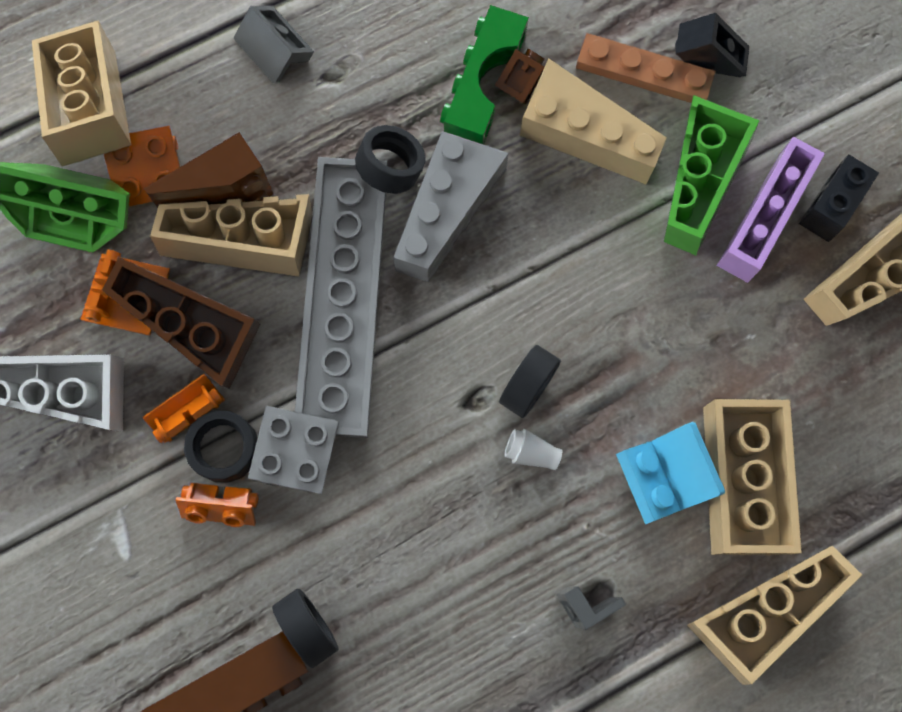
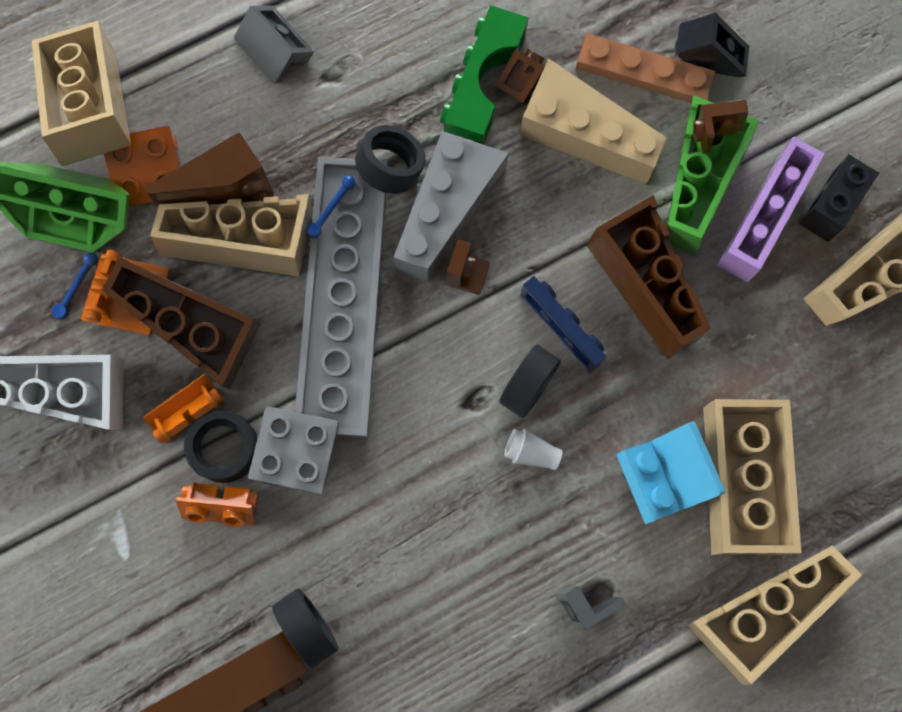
none -> blue hinge [52,253,98,319]
none -> blue hinge [306,176,356,238]
none -> reddish brown bracket [446,239,490,295]
none -> dark blue plate [520,276,607,373]
none -> reddish brown wedge [586,195,711,359]
none -> reddish brown bracket [693,99,748,154]

